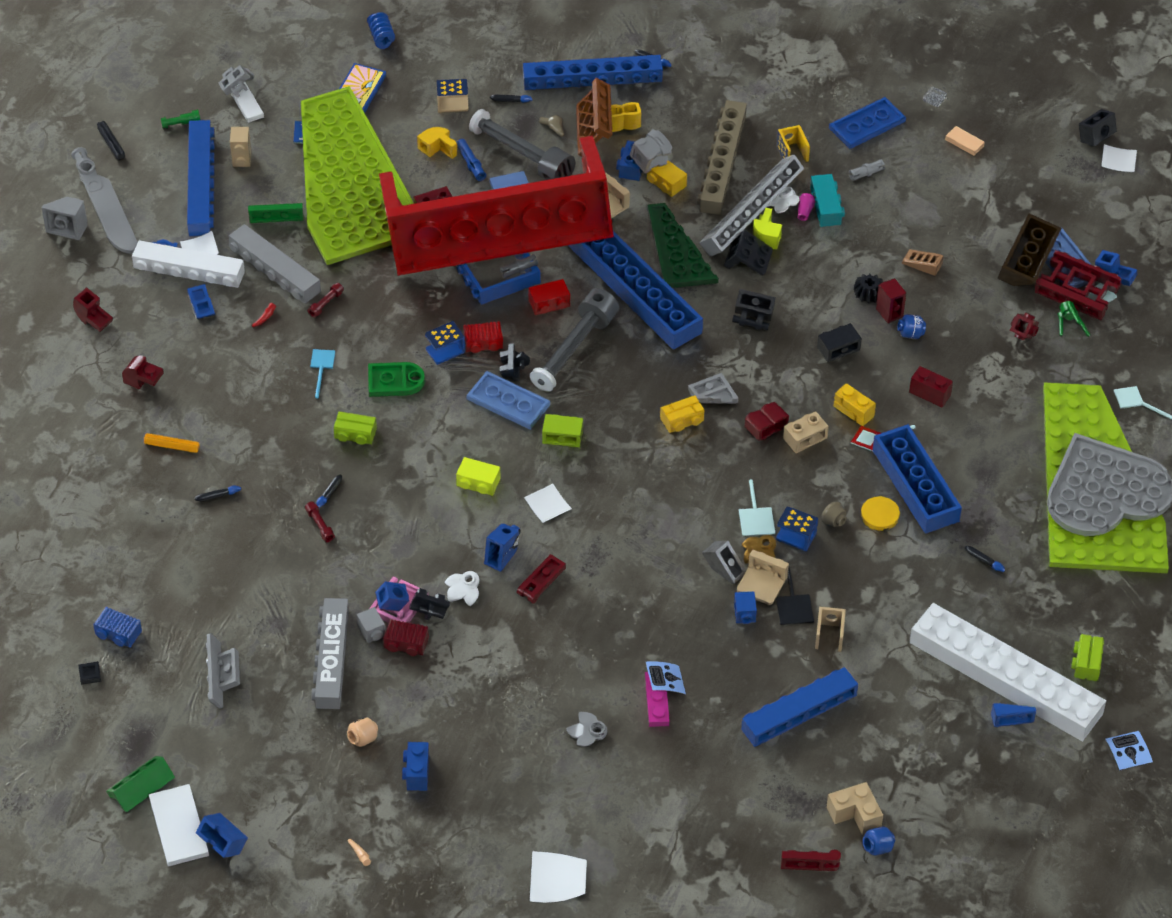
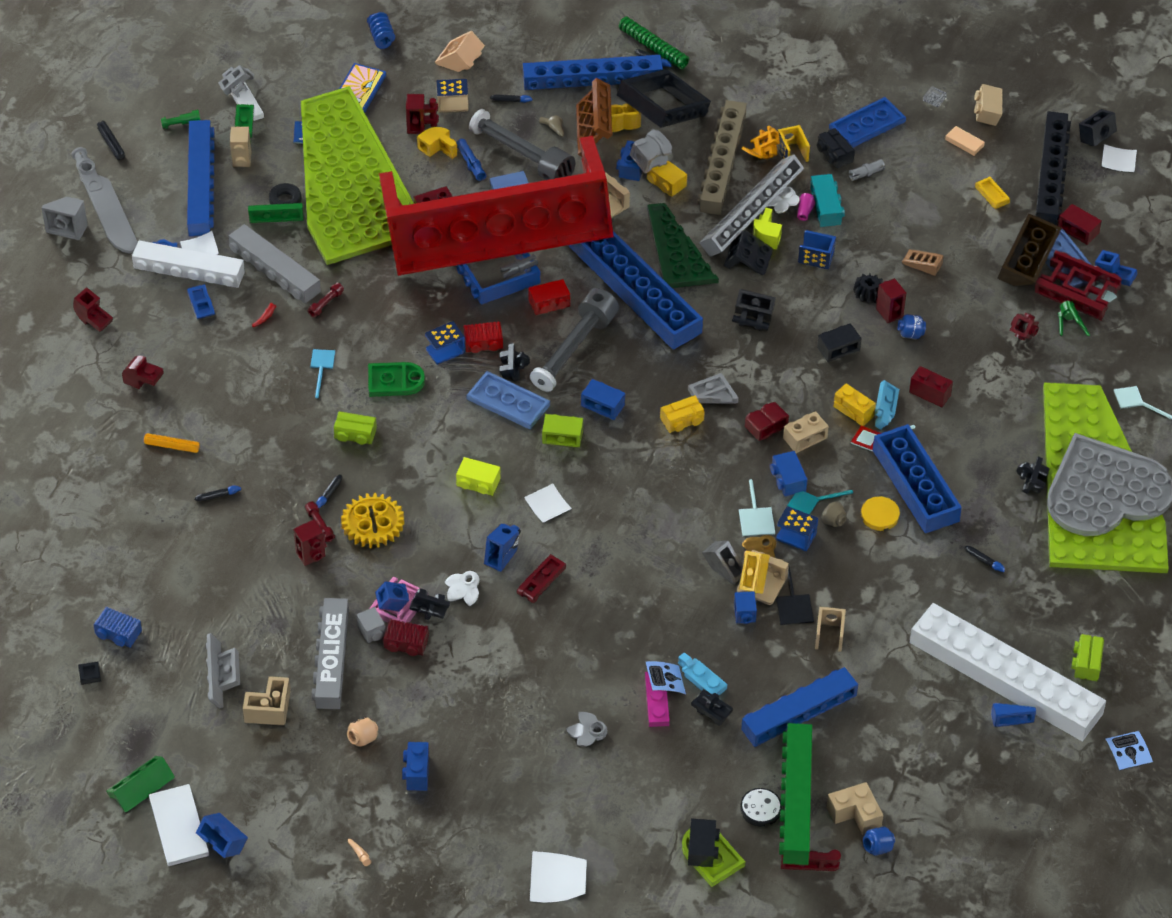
none -> green hinge [235,104,255,142]
none -> tan brick [243,677,291,725]
none -> black tyre [269,183,302,205]
none -> dark red brick [293,519,327,566]
none -> yellow gear [341,493,405,548]
none -> dark red brick [406,94,439,134]
none -> light nougat slope [435,31,485,72]
none -> blue brick [581,379,625,420]
none -> black window [617,69,711,128]
none -> green piece [618,16,689,69]
none -> medium azure hinge [678,653,728,695]
none -> lime tile [682,829,745,887]
none -> black brick [688,818,720,867]
none -> black hips [691,689,733,726]
none -> yellow slope [739,551,770,594]
none -> white tile [740,788,782,827]
none -> light orange piece [741,126,780,160]
none -> blue brick [770,451,808,497]
none -> green brick [779,723,812,865]
none -> teal piece [787,490,853,514]
none -> piece [798,230,836,270]
none -> black brick [817,128,855,169]
none -> medium azure hinge [875,380,900,430]
none -> tan brick [974,84,1002,126]
none -> yellow tile [975,177,1010,209]
none -> black hips [1016,456,1050,494]
none -> black brick [1035,111,1071,225]
none -> dark red brick [1058,204,1102,245]

